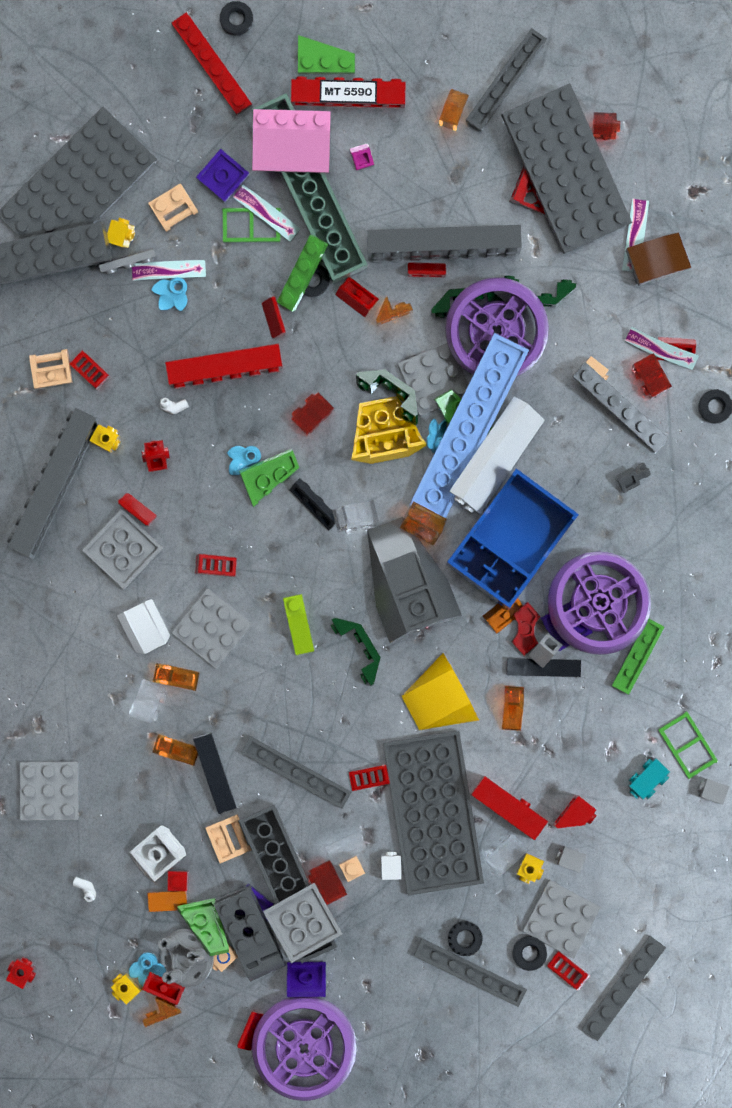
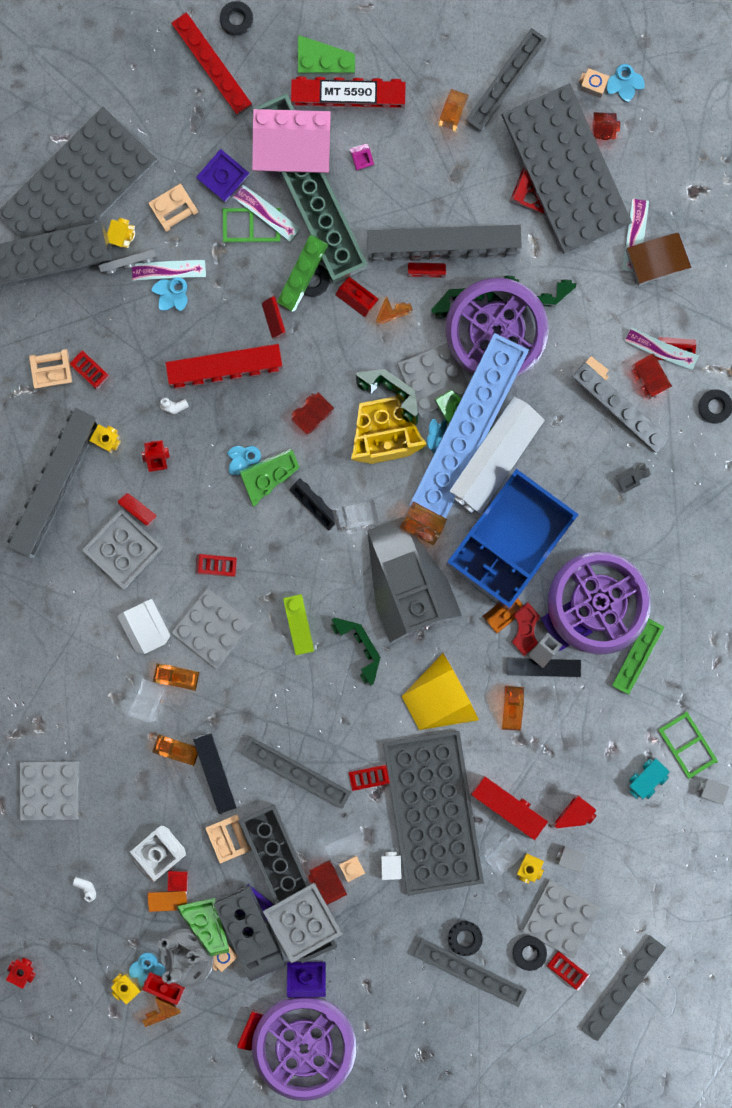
none -> light nougat brick [579,68,610,98]
none -> medium azure plate [607,64,645,102]

